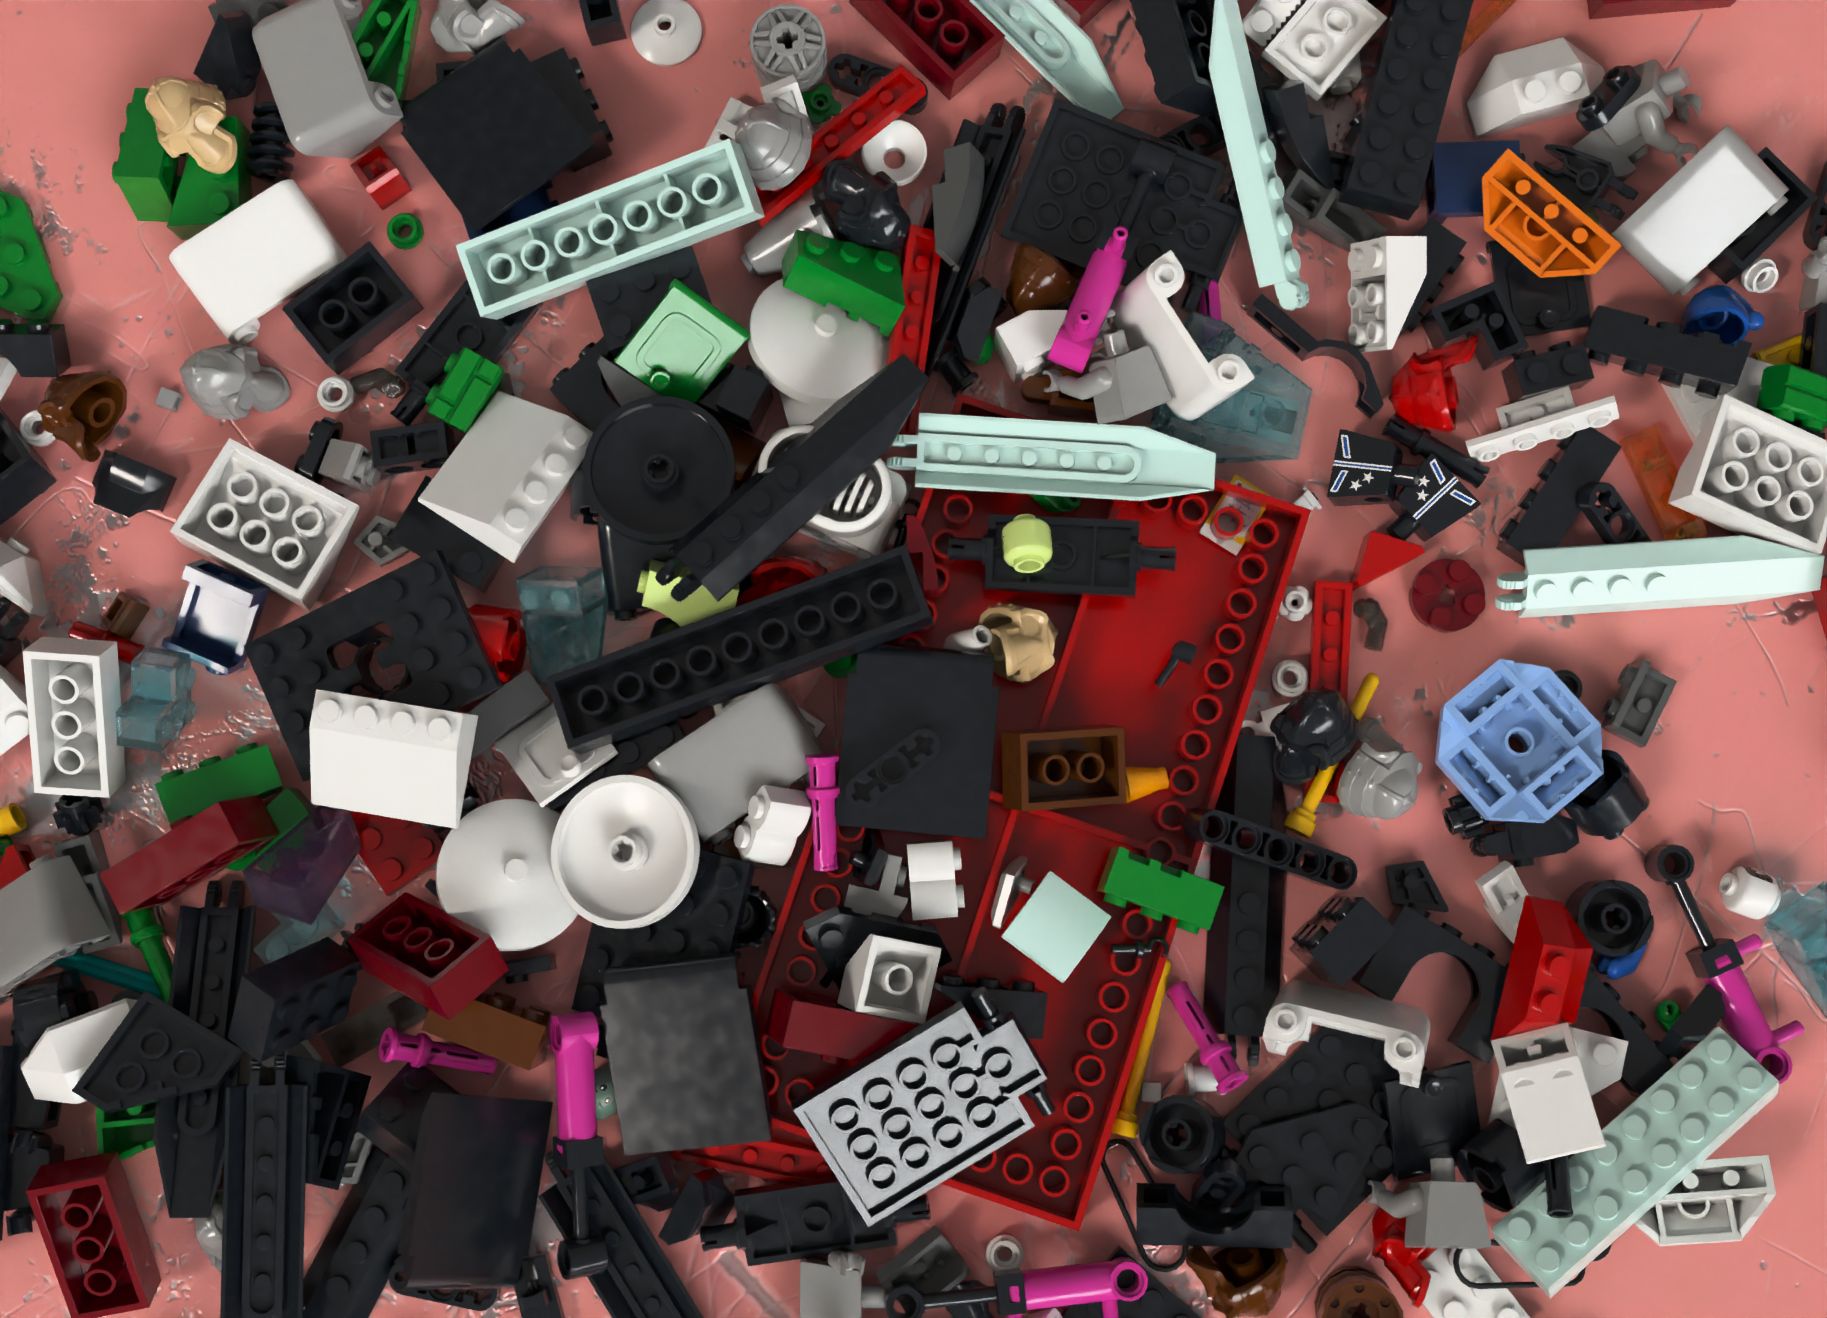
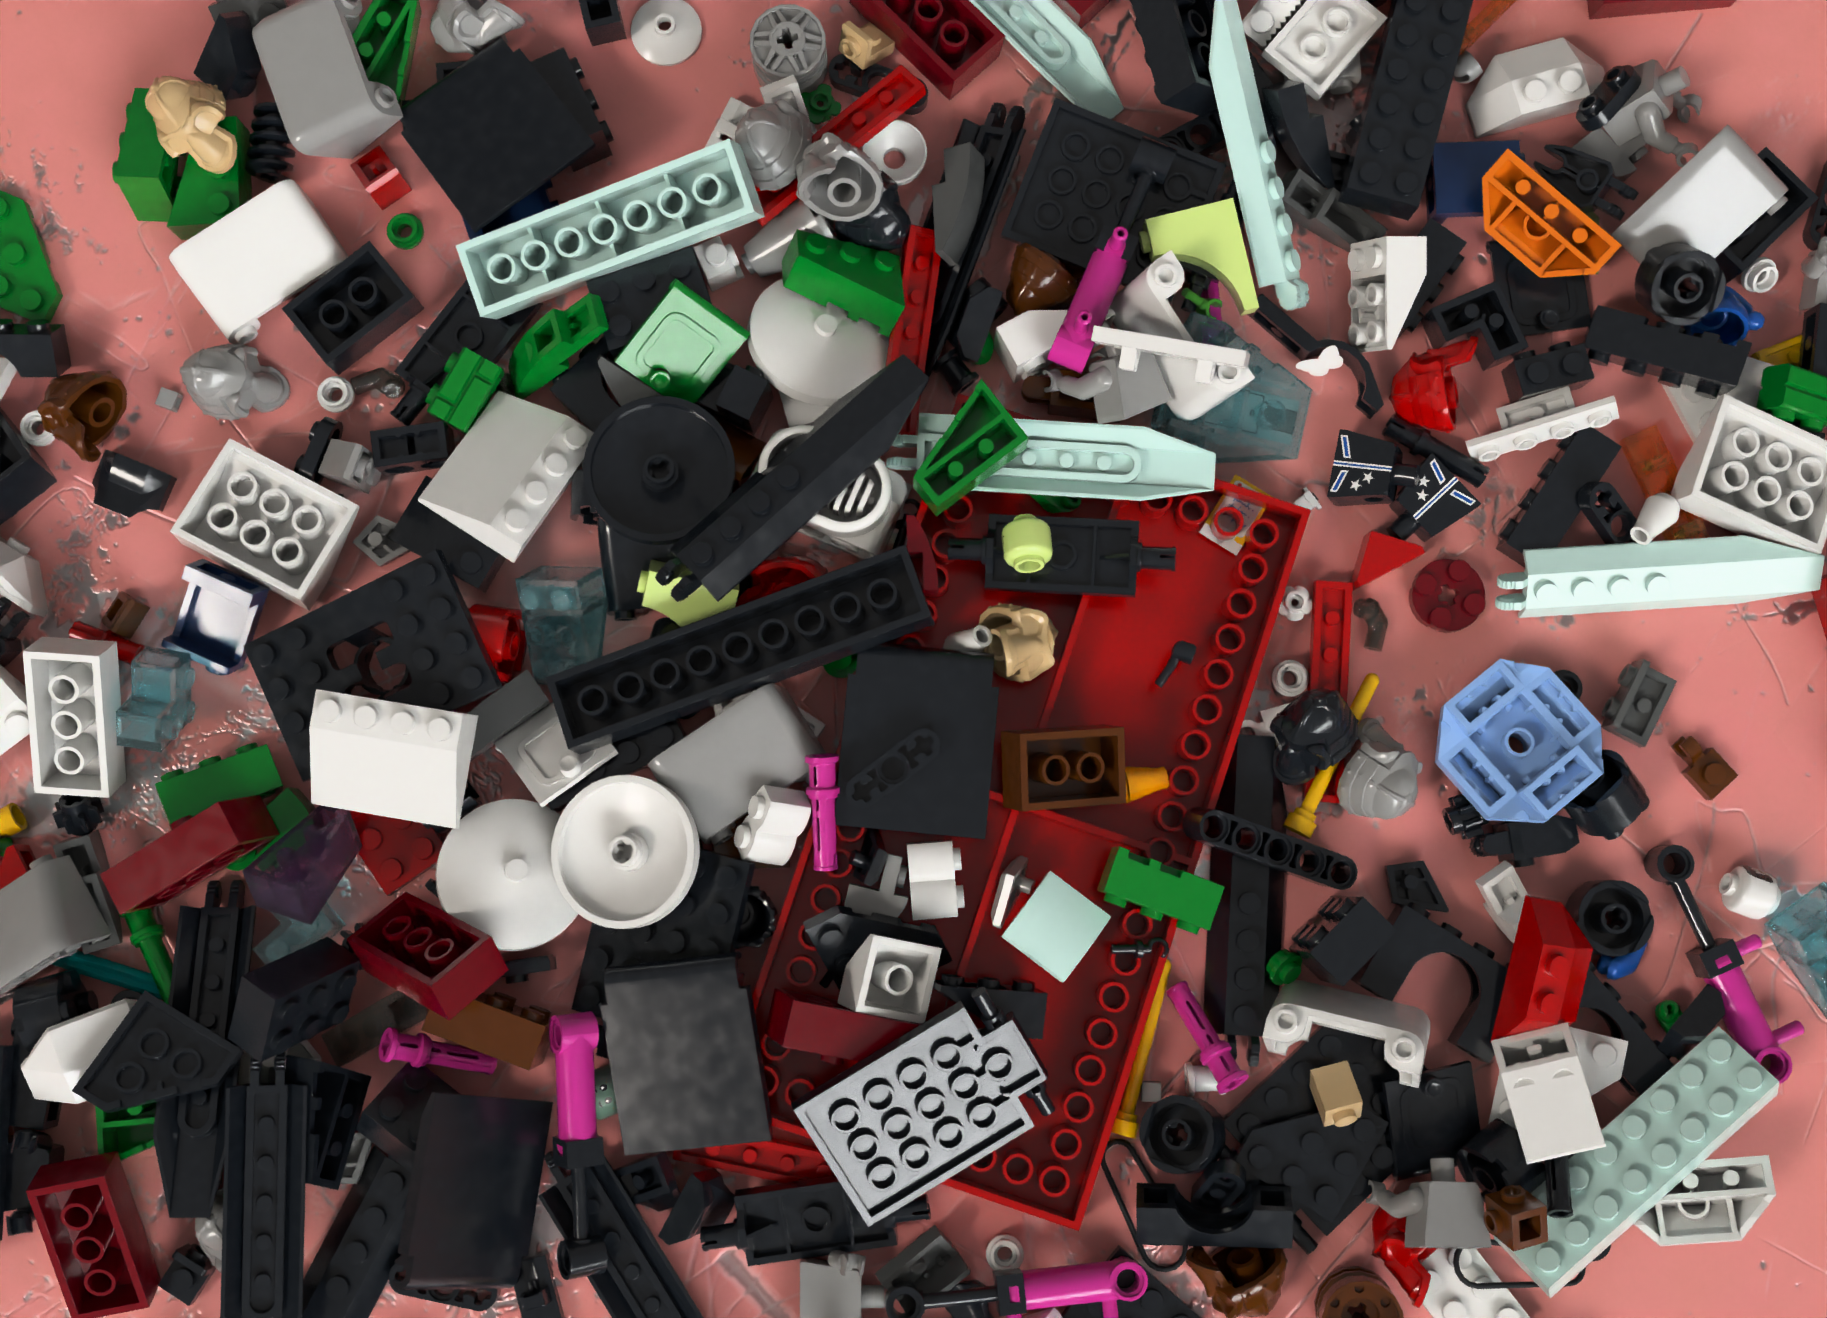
none -> black bracket [157,1243,216,1306]
none -> green slope [508,293,609,400]
none -> white brick [693,236,744,292]
none -> light grey head [795,132,885,222]
none -> tan bracket [838,21,895,70]
none -> green wedge [913,379,1028,517]
none -> white hinge [1091,325,1250,385]
none -> yellowish green arch [1138,198,1259,316]
none -> bright green hand [1181,288,1222,321]
none -> green plate [1266,949,1302,985]
none -> white sticker [1296,345,1343,376]
none -> tan brick [1309,1060,1363,1127]
none -> light grey hinge [1453,51,1483,83]
none -> reddish brown brick [1483,1185,1548,1251]
none -> white cone [1630,493,1680,545]
none -> black brick [1635,243,1726,326]
none -> reddish brown plate [1671,736,1738,800]

